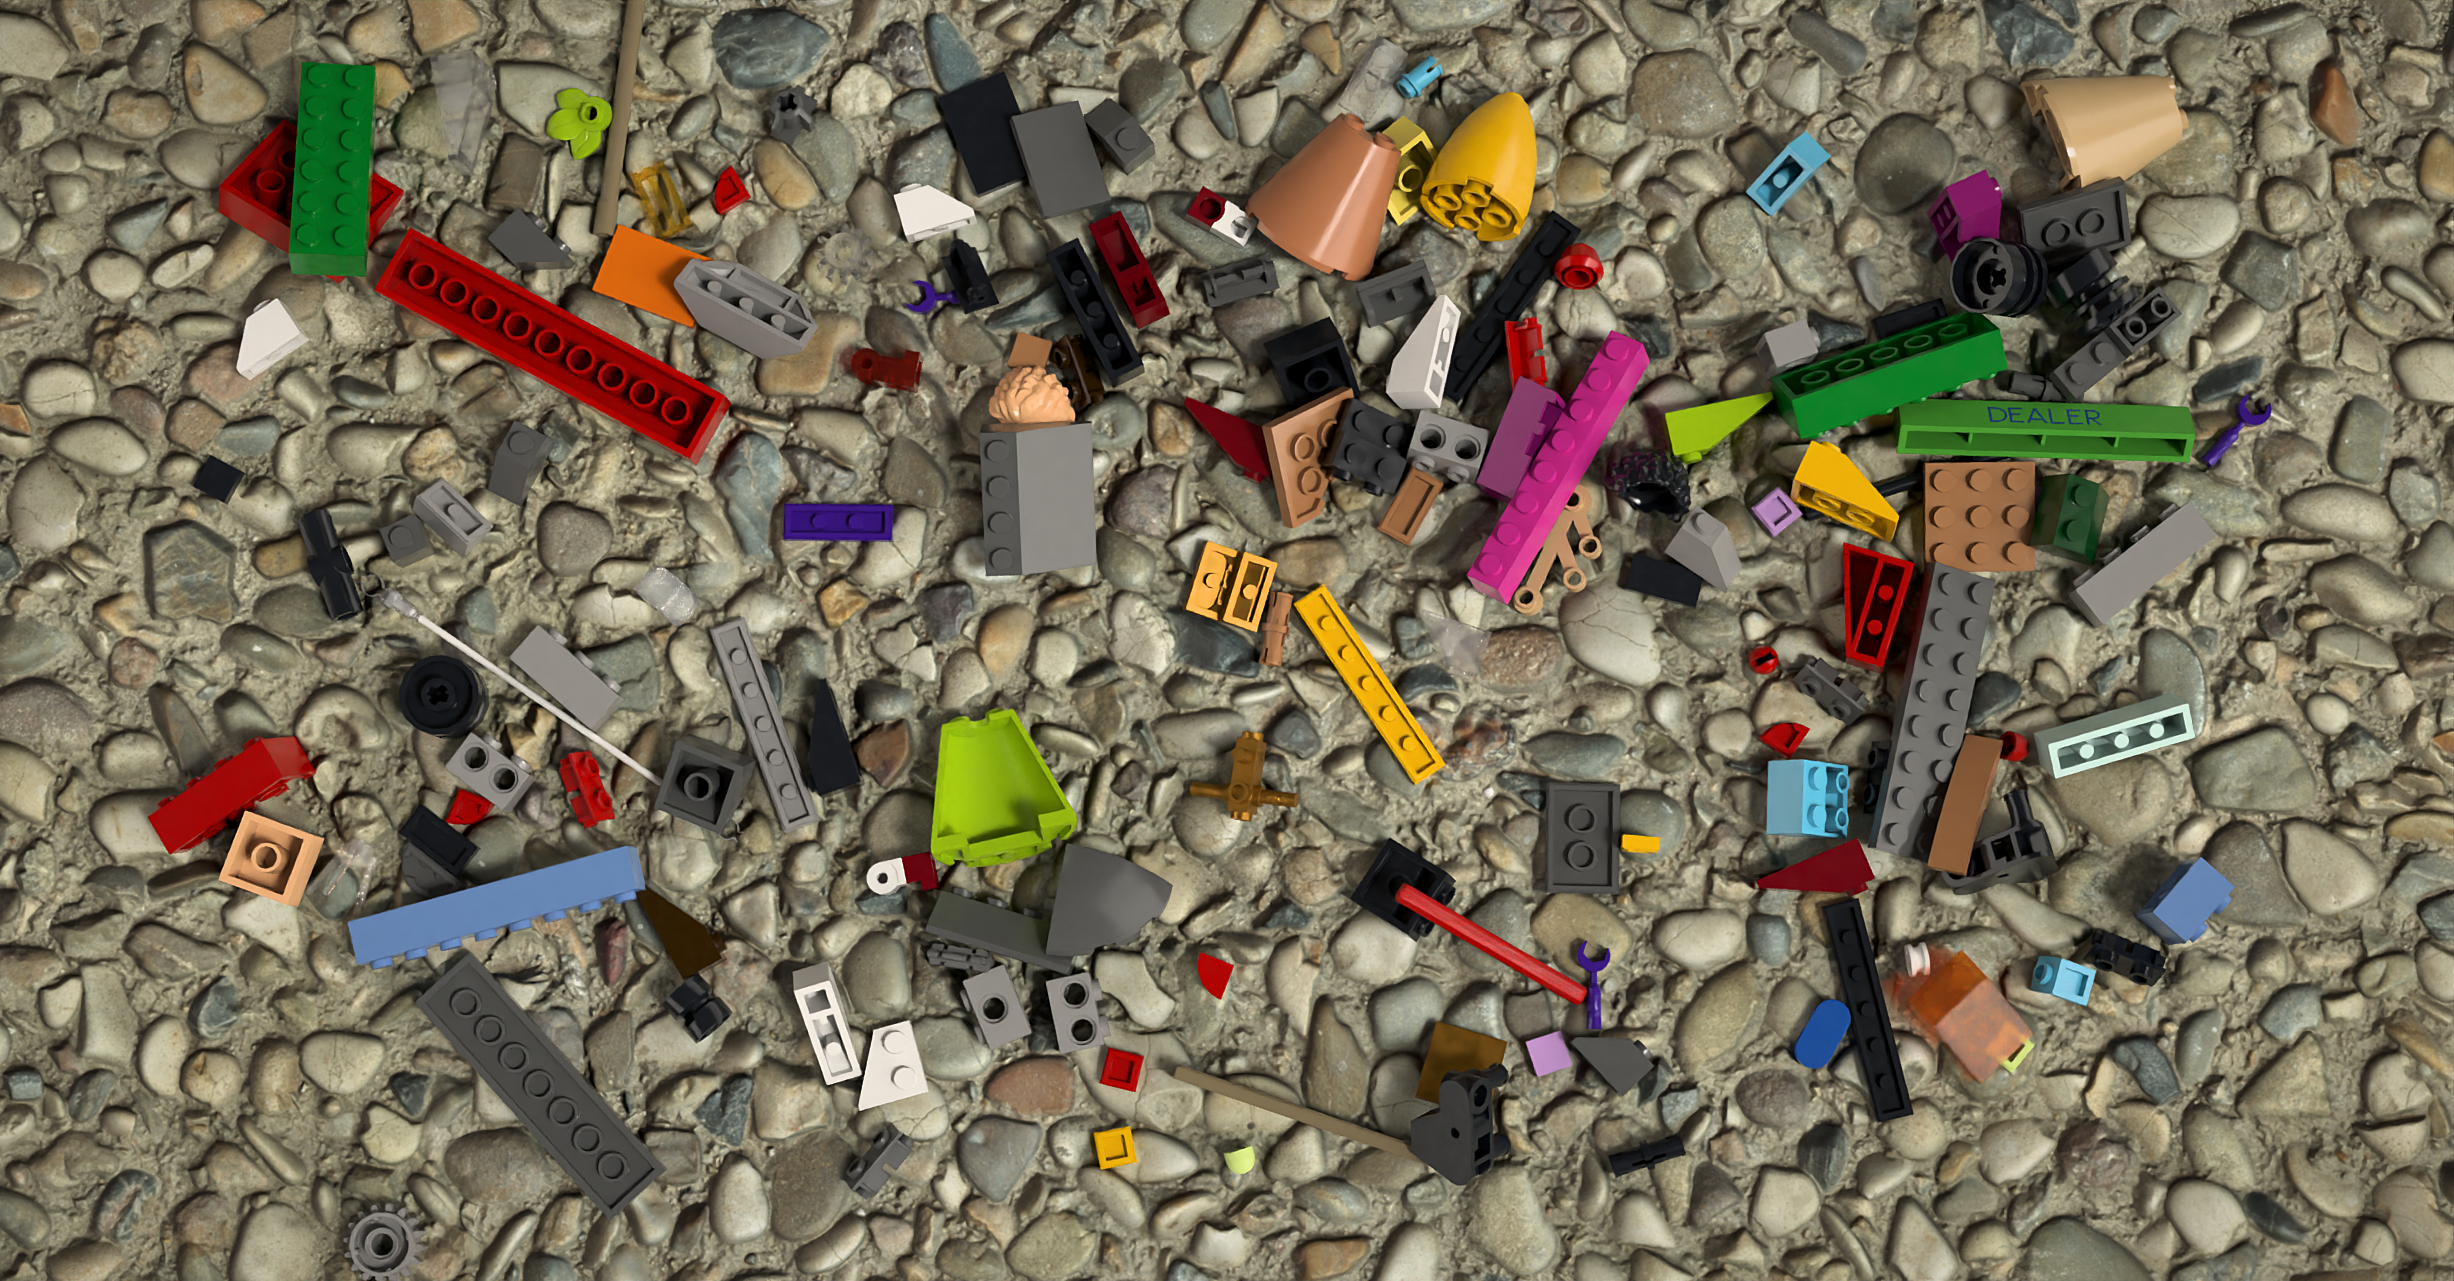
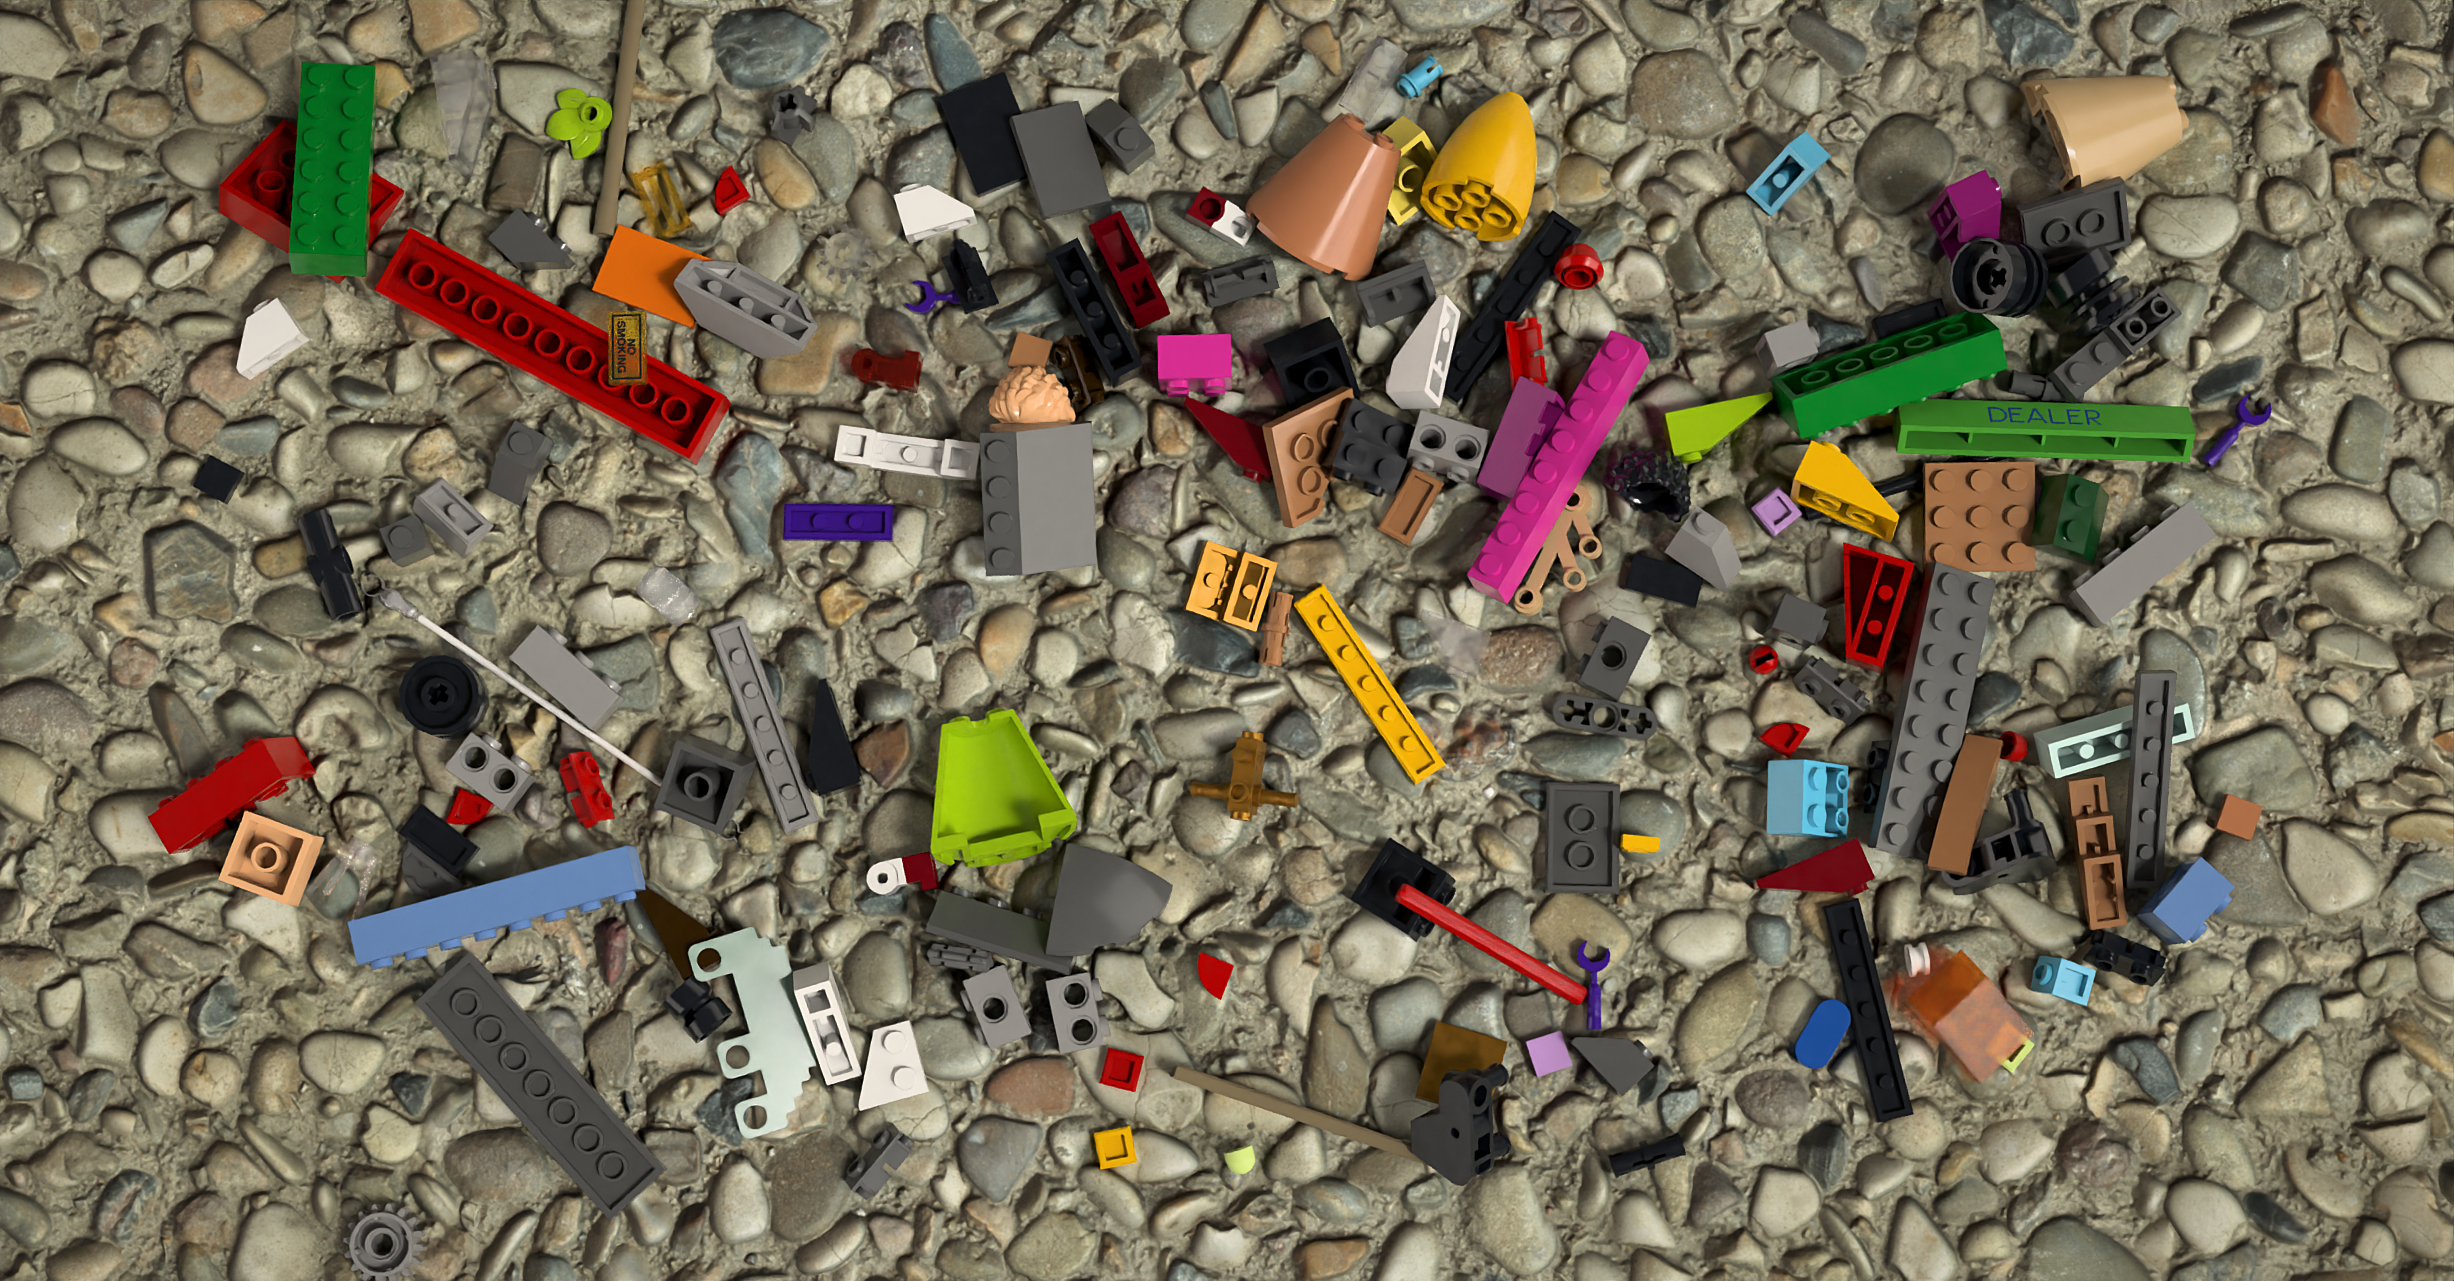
none -> clear yellow tile [608,311,647,386]
none -> piece [688,927,818,1139]
none -> white slope [834,425,980,480]
none -> dark pink brick [1157,334,1232,398]
none -> dark grey beam [1551,694,1658,741]
none -> dark grey brick [1575,615,1652,702]
none -> dark grey brick [1763,593,1829,652]
none -> medium nougat slope [2065,773,2127,930]
none -> dark grey plate [2122,670,2177,889]
none -> nougat tile [2213,794,2263,842]

